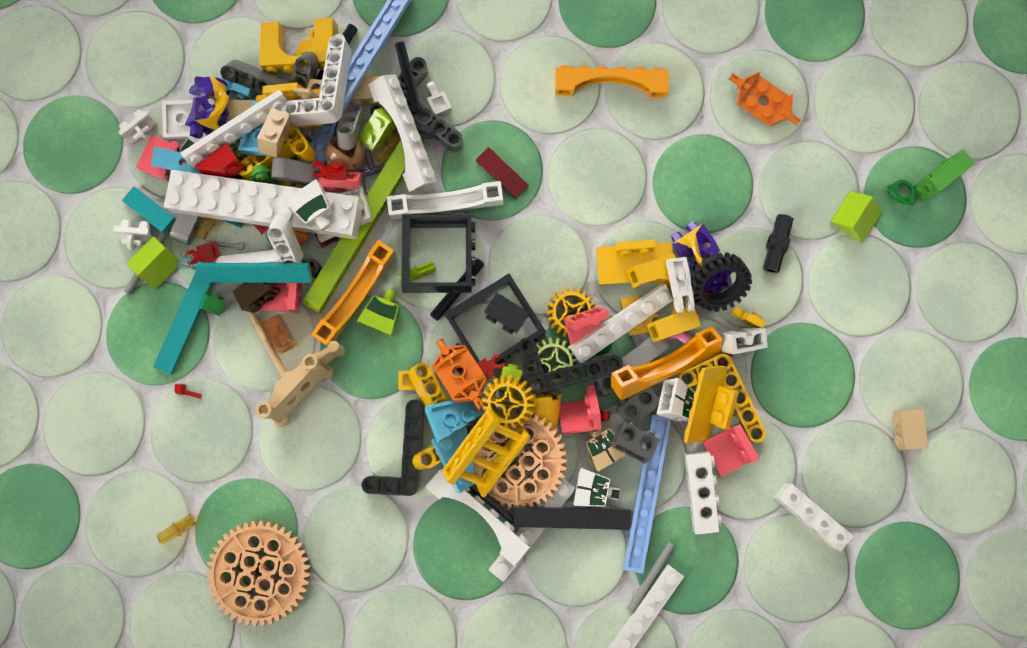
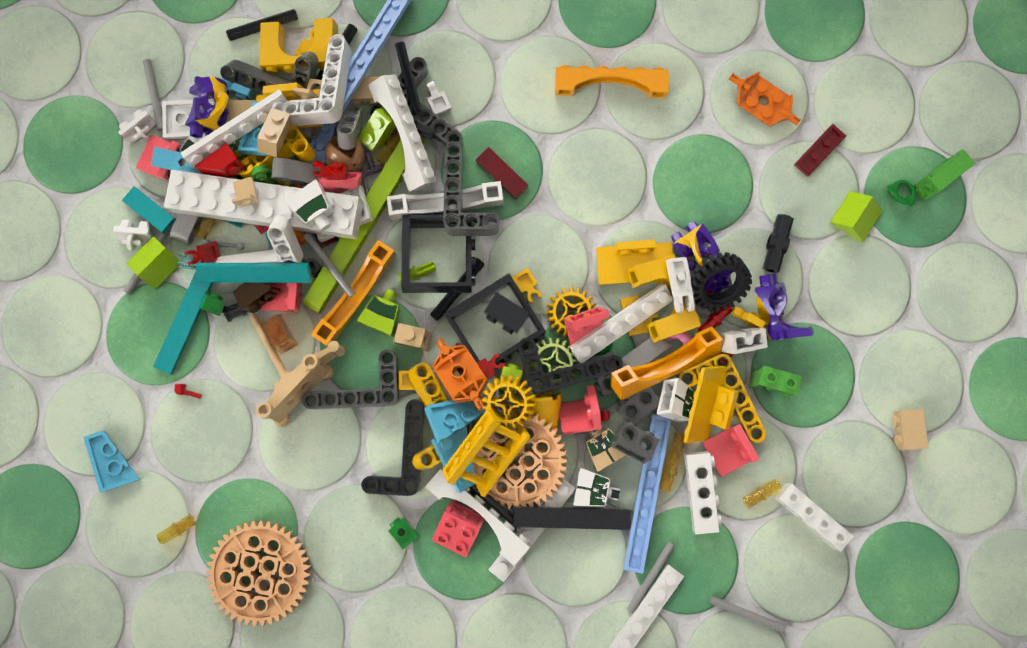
none -> medium azure wing [84,431,141,493]
none -> light grey bar [143,59,163,131]
none -> black bush [222,302,247,322]
none -> black axle [226,9,298,41]
none -> tan bracket [232,177,259,208]
none -> dark grey beam [302,349,399,410]
none -> light grey bar [303,232,356,298]
none -> green brick [388,517,419,550]
none -> tan torso [393,323,432,352]
none -> coral bracket [432,499,485,557]
none -> dark grey beam [443,142,500,236]
none -> yellow plate [512,268,542,304]
none -> clear yellow pin [659,432,685,492]
none -> red pin [698,305,733,332]
none -> light grey bar [709,595,786,633]
none -> clear yellow axle [743,479,781,509]
none -> bright green window [748,365,802,398]
none -> dark purple hips [755,273,814,340]
none -> dark red tile [794,123,847,177]

